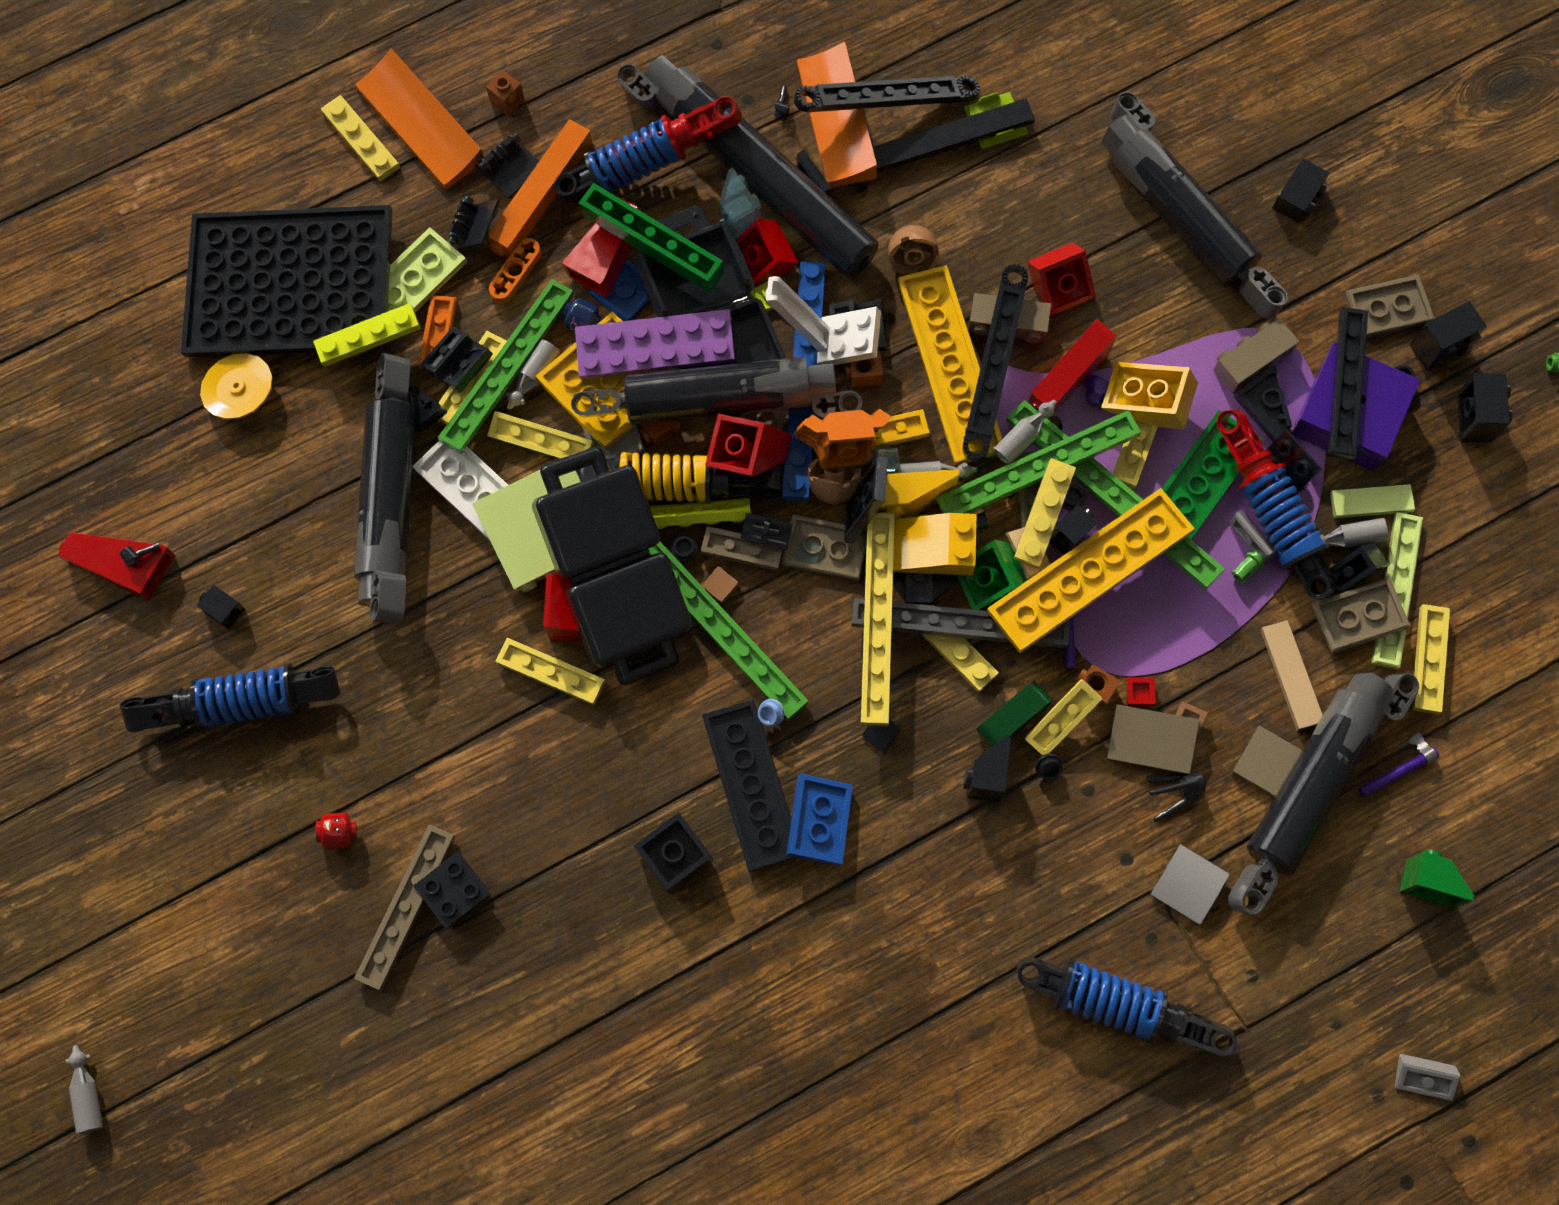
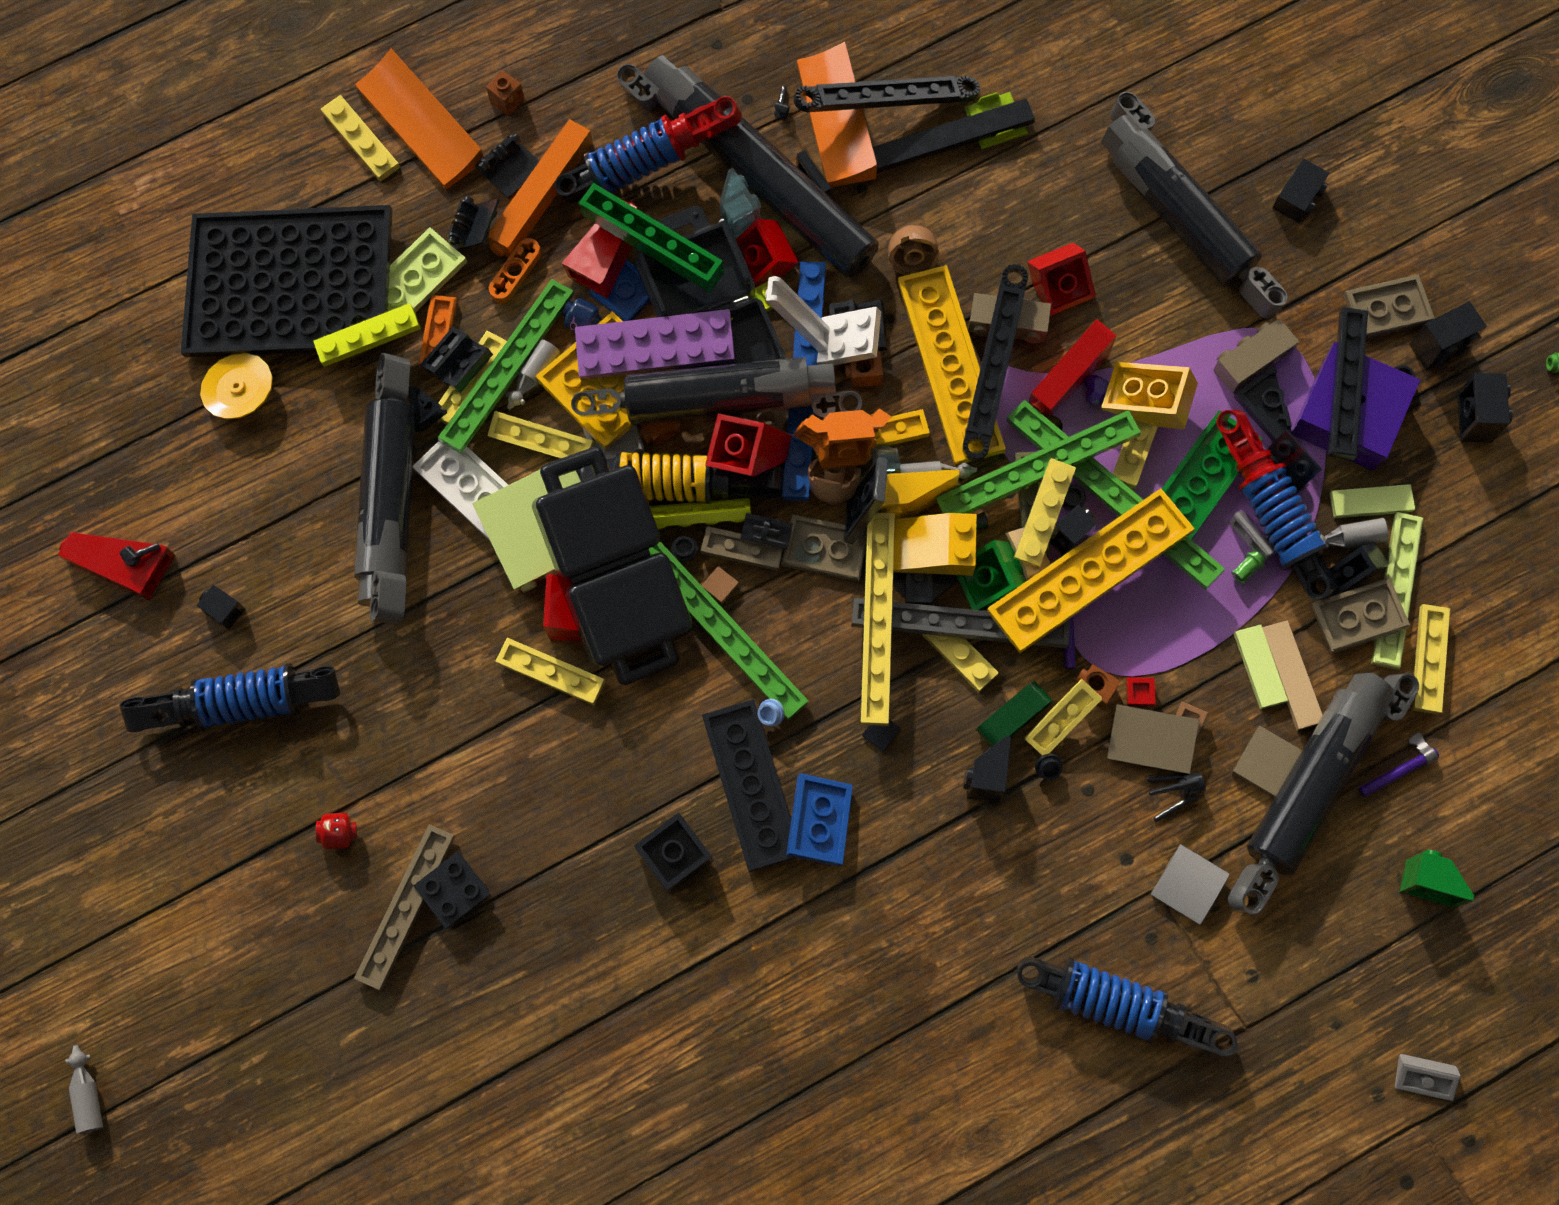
light grey wheel [993,400,1057,465] -> none
none -> yellowish green tile [1234,625,1288,709]

